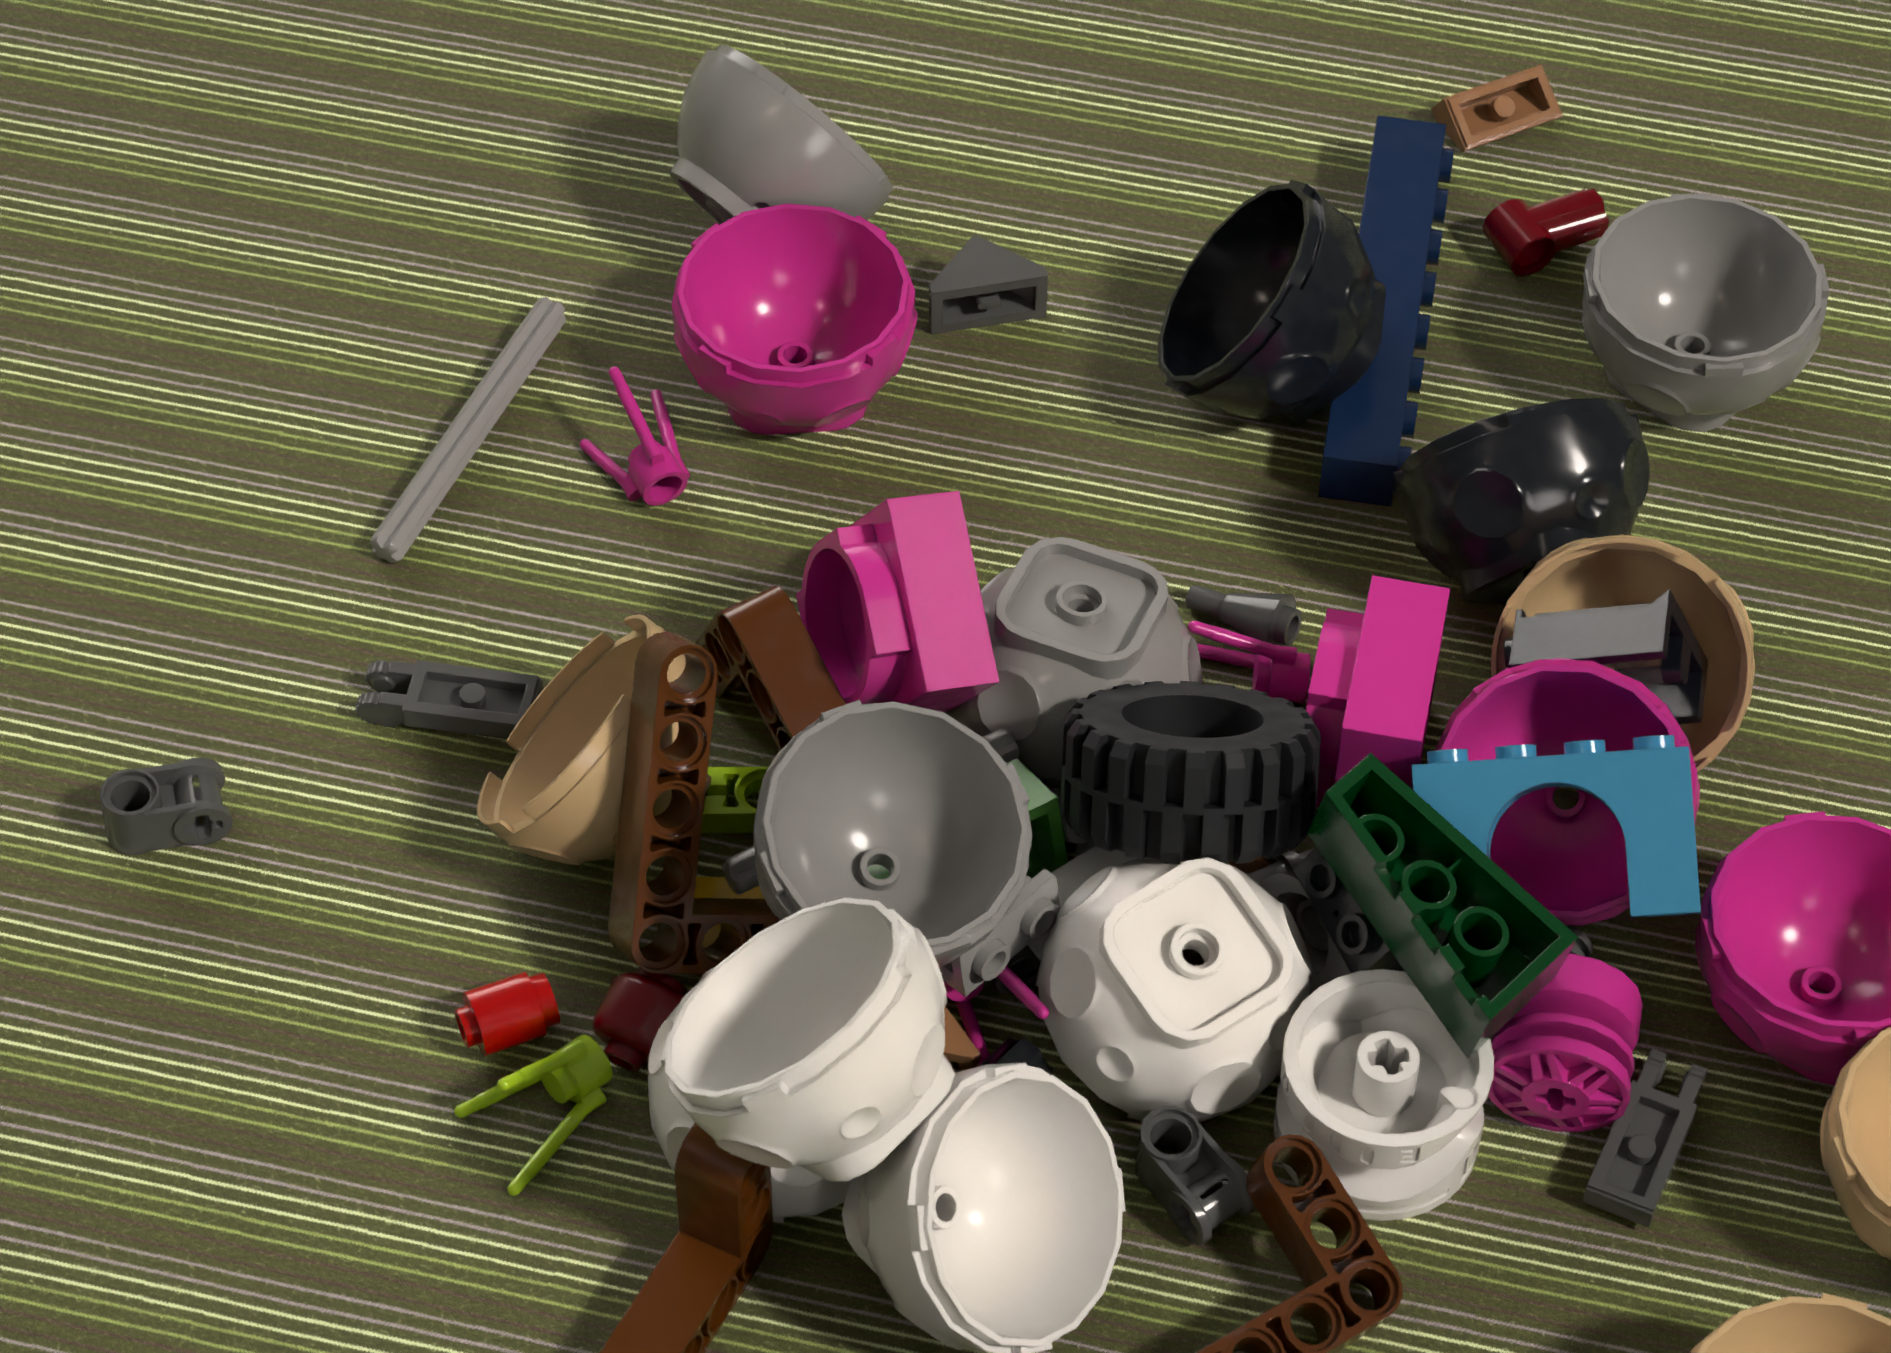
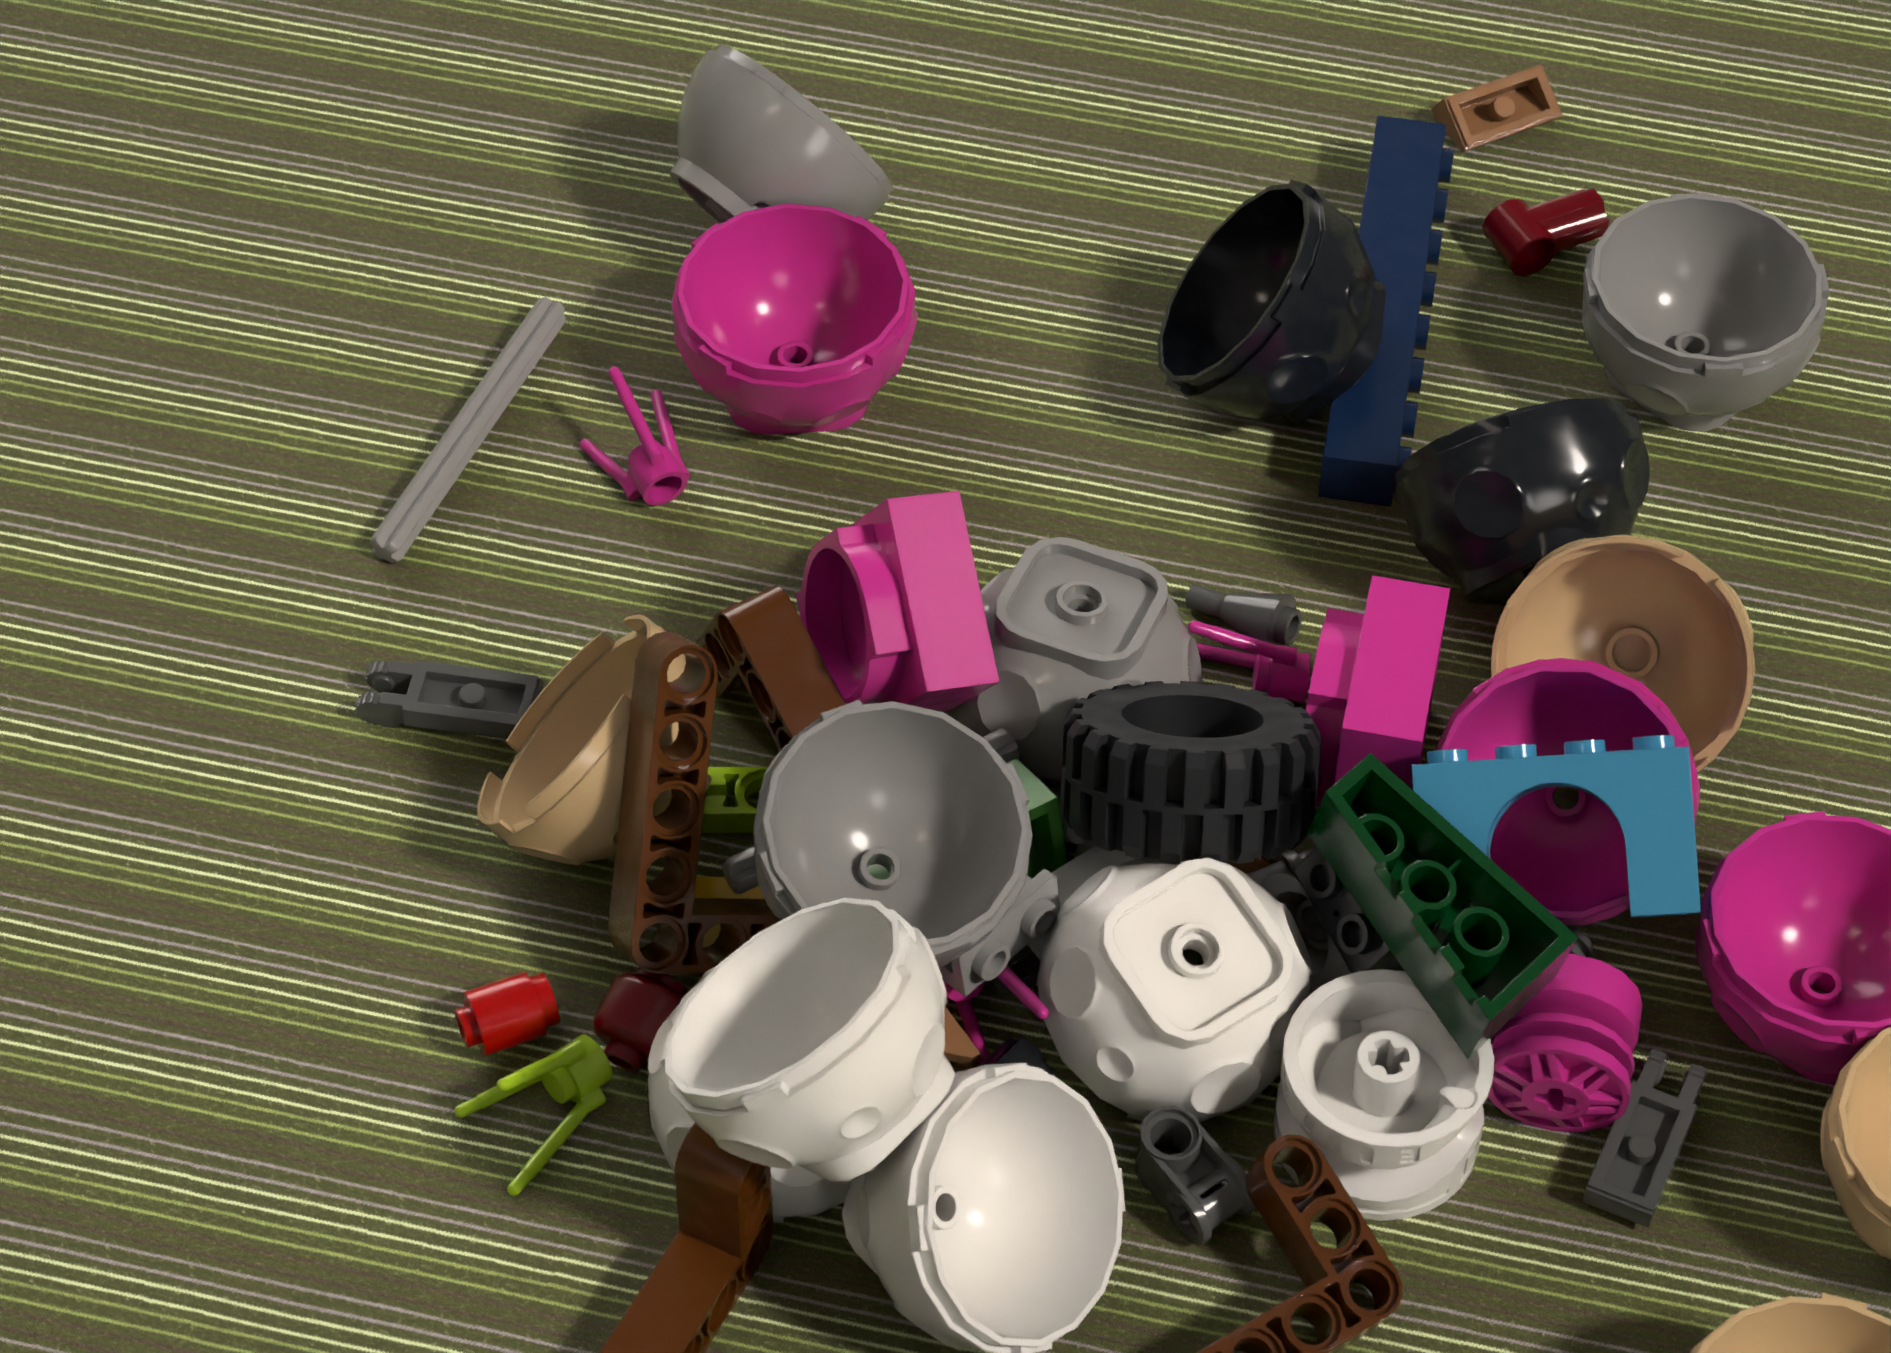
dark grey piece [100,758,233,855] -> none
dark grey slope [929,234,1048,334] -> none
window [1504,589,1708,724] -> none

